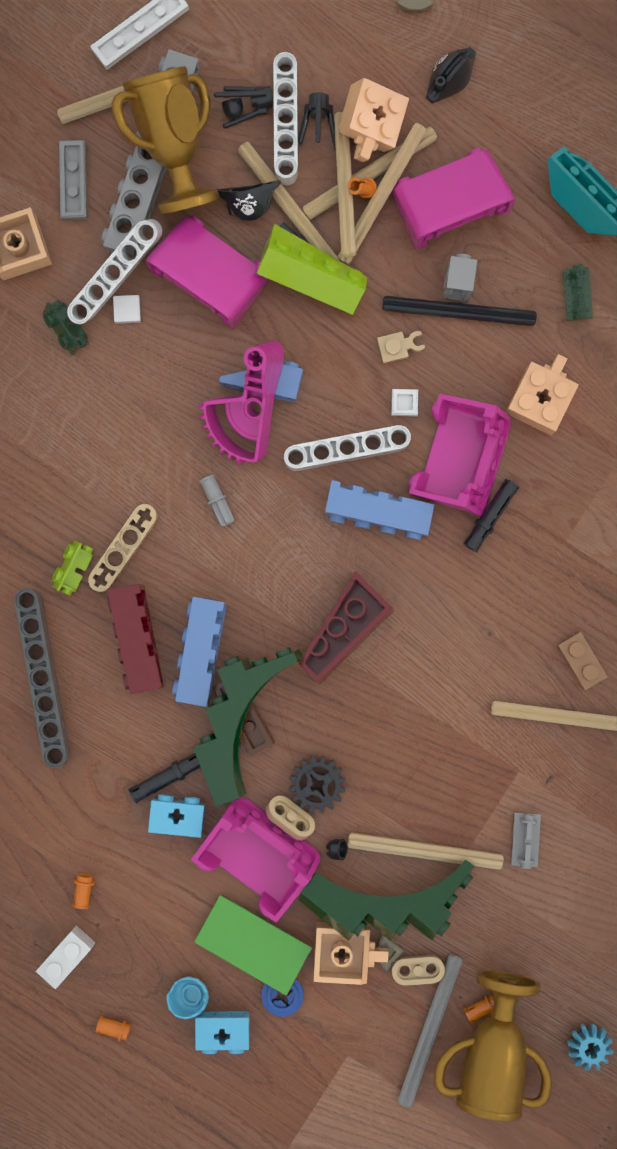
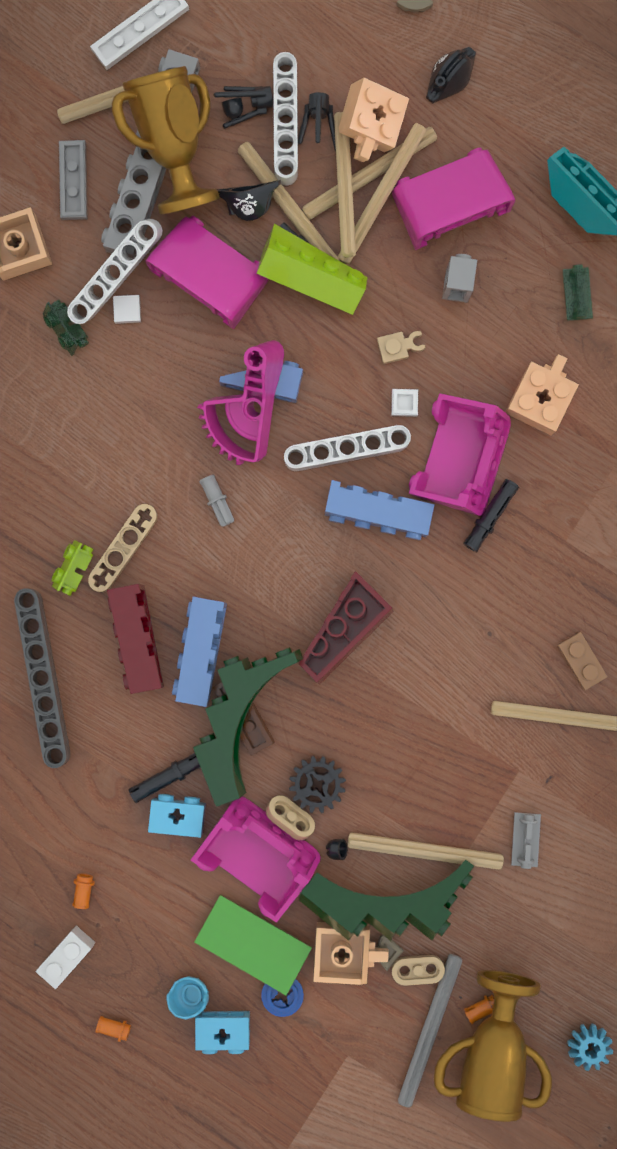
orange pin [347,177,377,198] -> none
black axle [382,296,537,326] -> none

